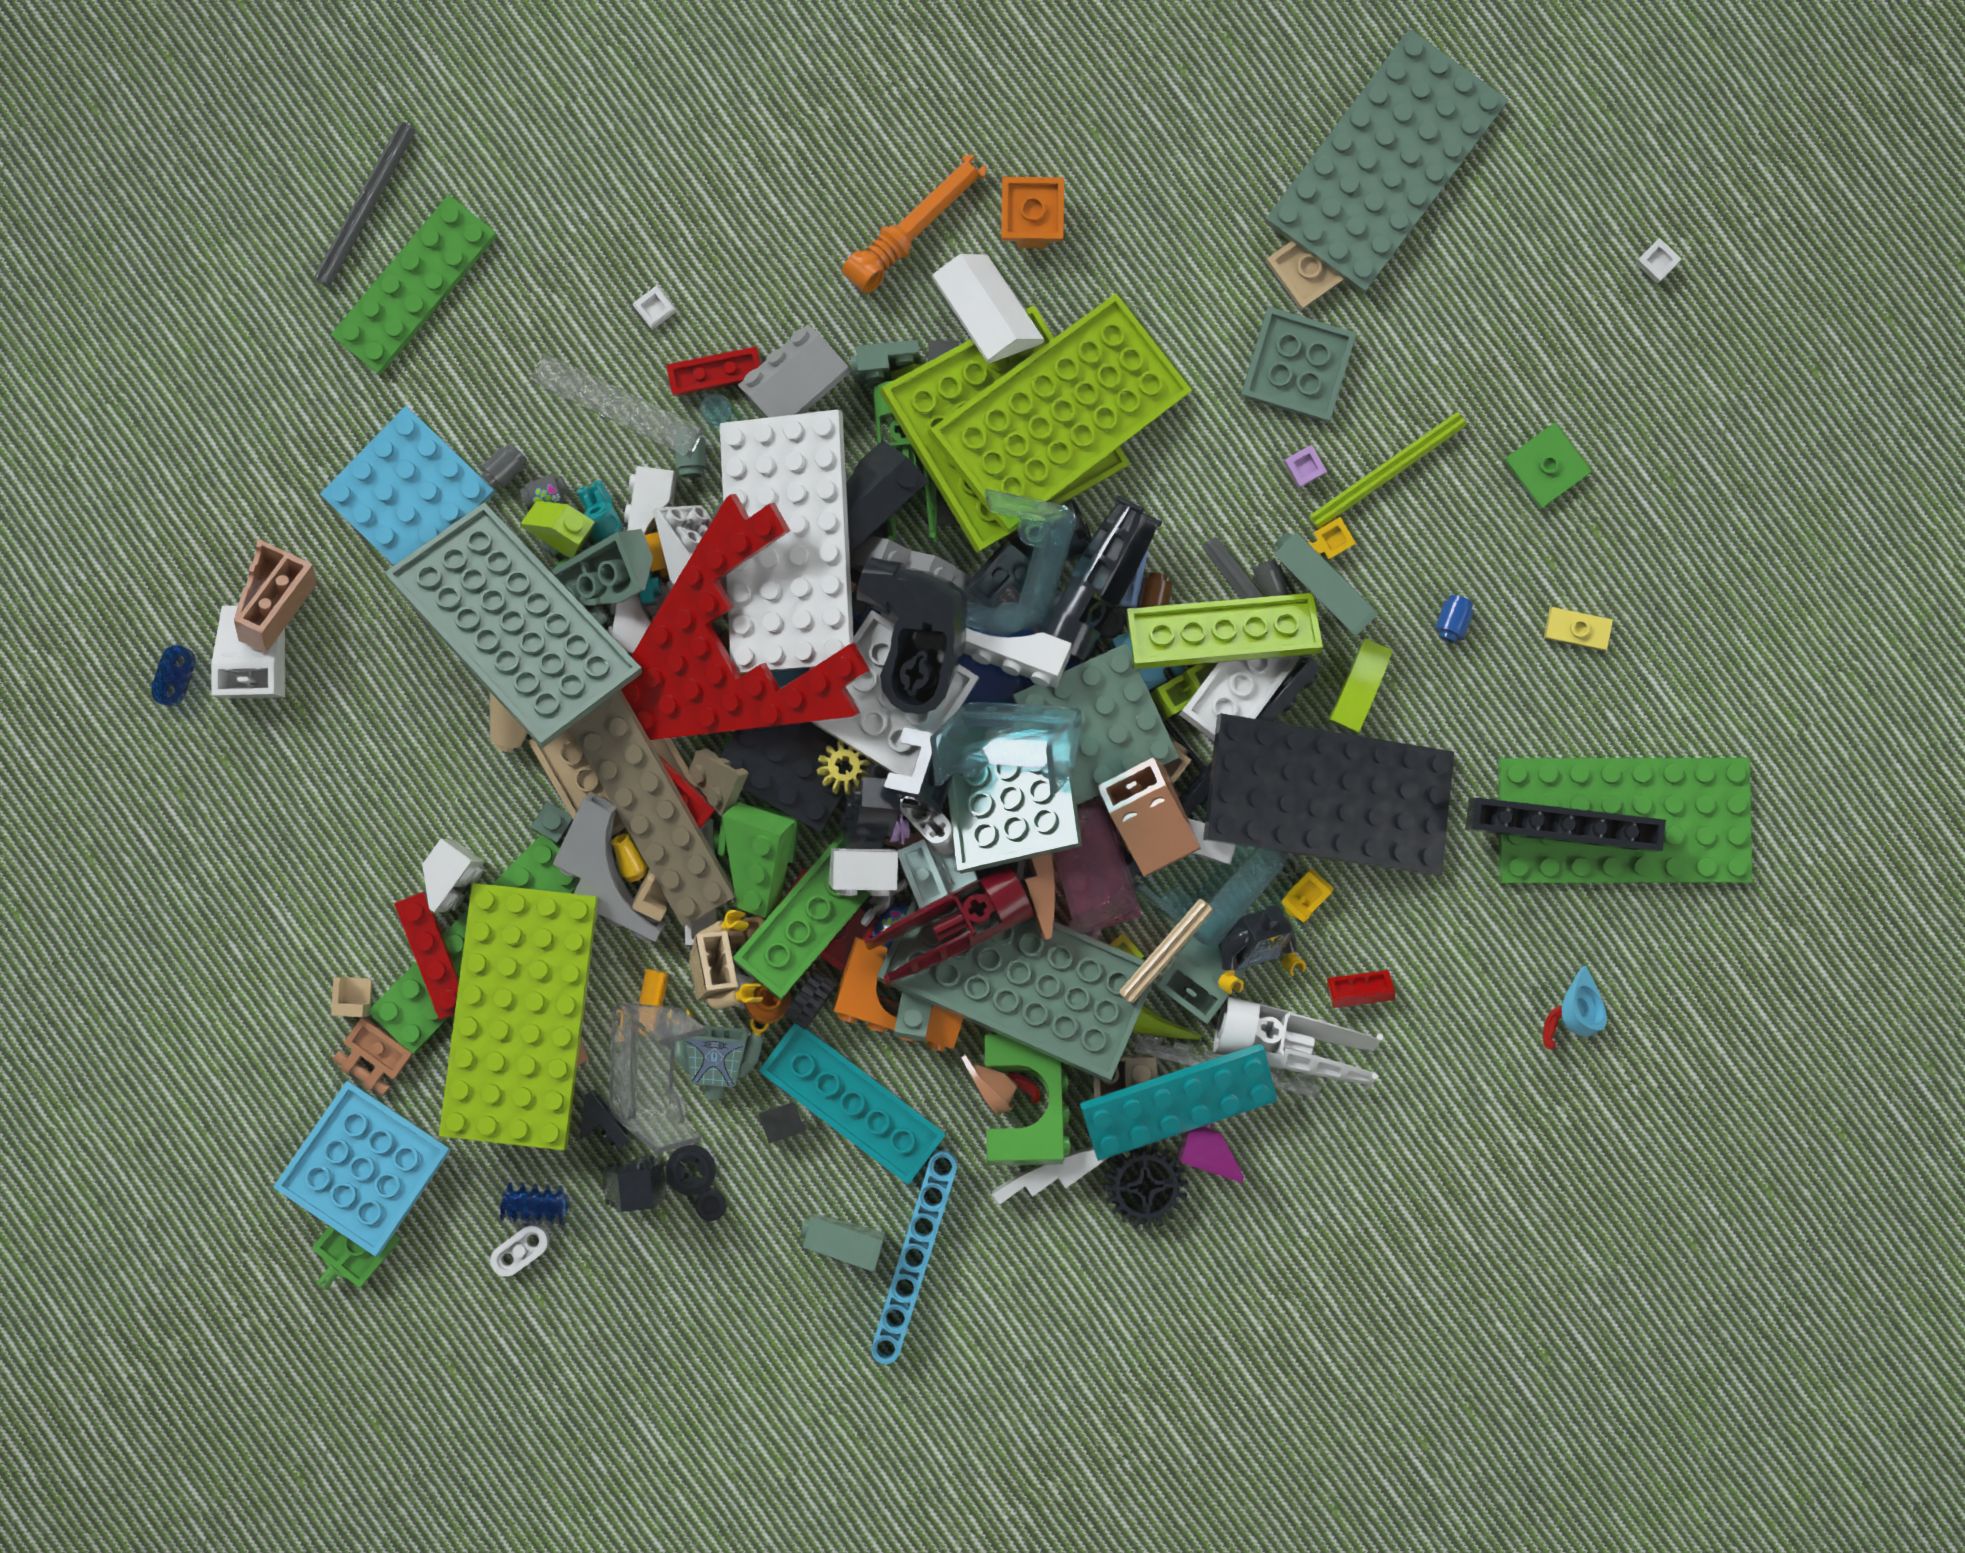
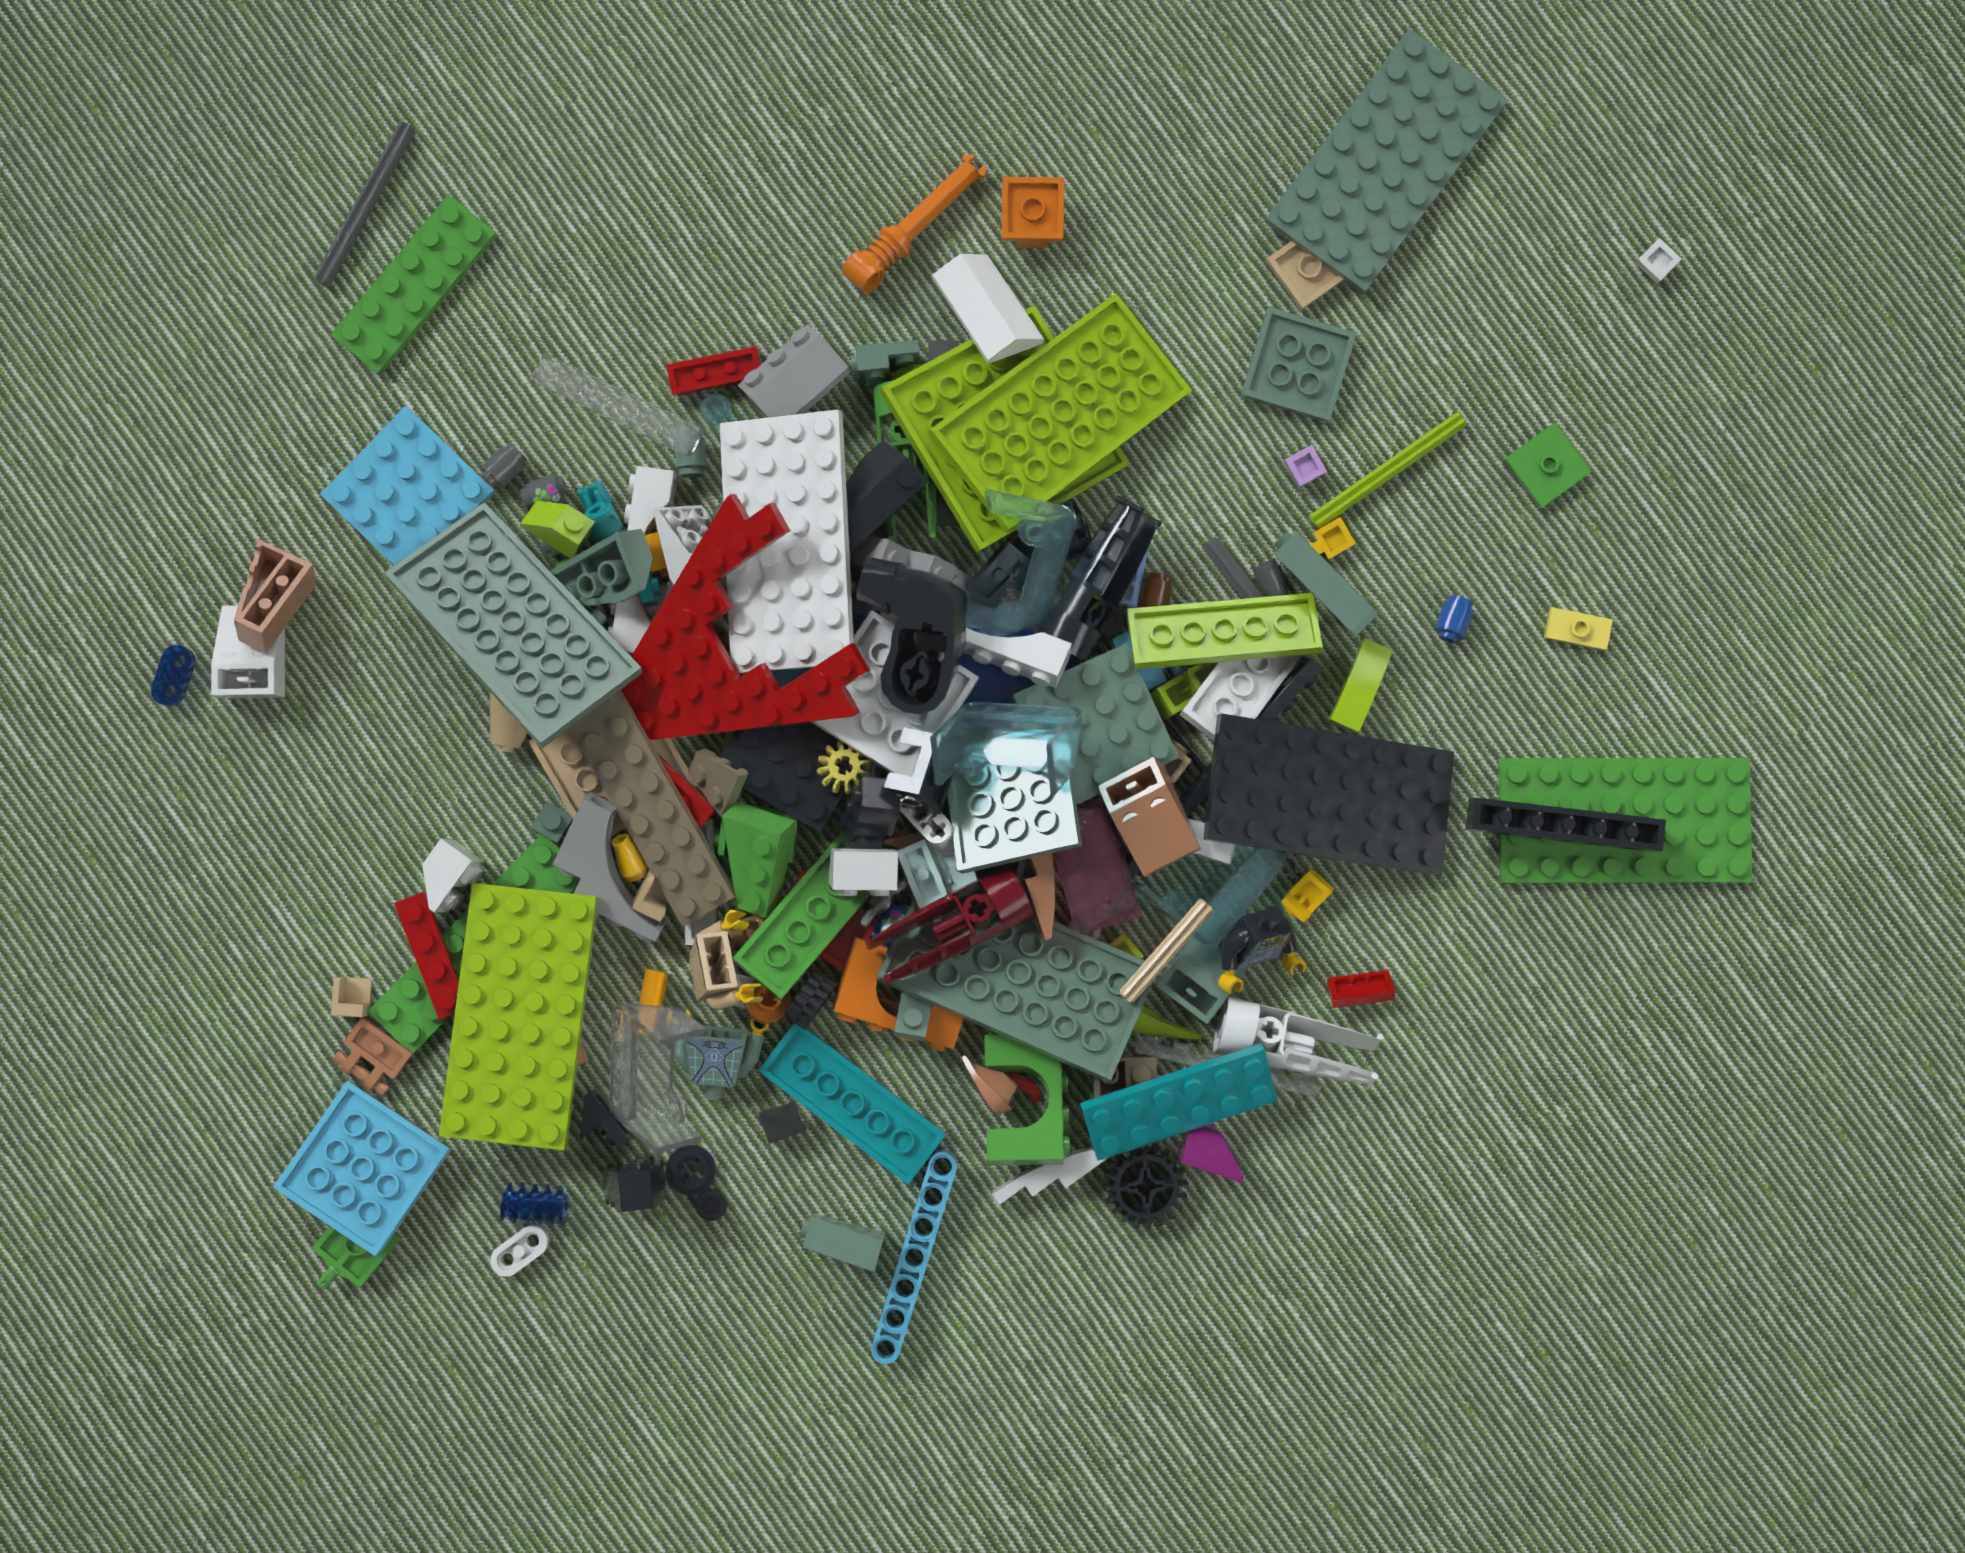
white tile [632,285,676,330] -> none
lavender plate [889,813,910,845] -> none
medium azure piece [1543,965,1607,1050] -> none

